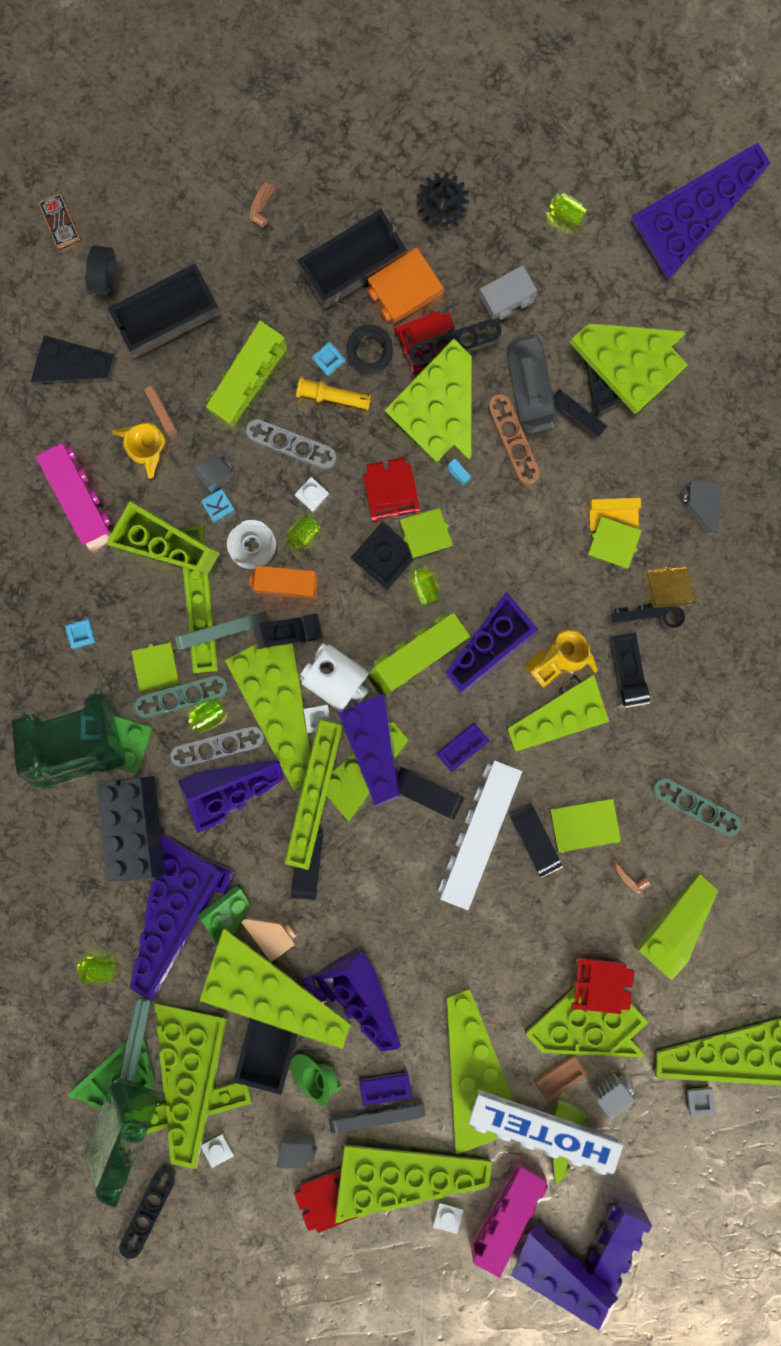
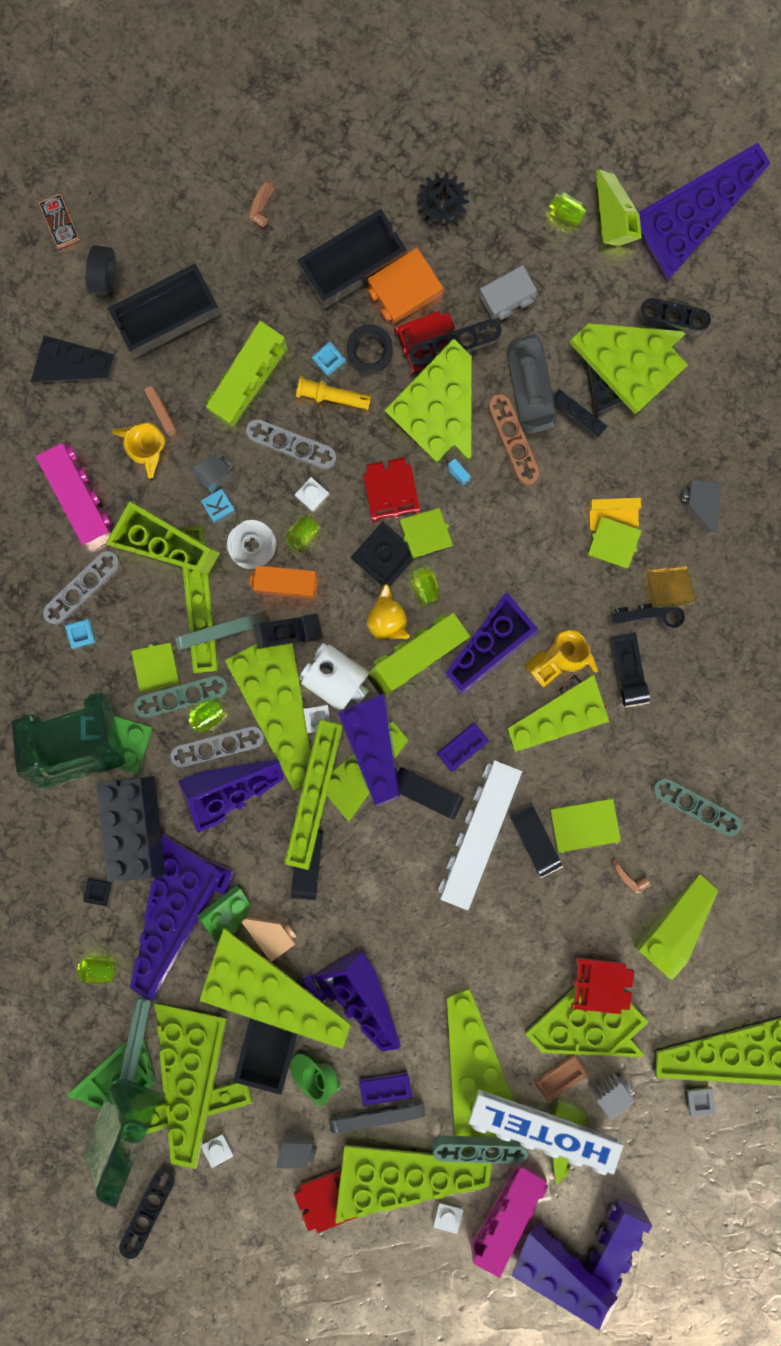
none -> light grey beam [43,551,120,625]
none -> black tile [83,877,113,907]
none -> yellow piece [367,584,410,640]
none -> sand green beam [432,1135,528,1164]
none -> lime slope [596,170,642,246]
none -> black beam [637,298,711,336]

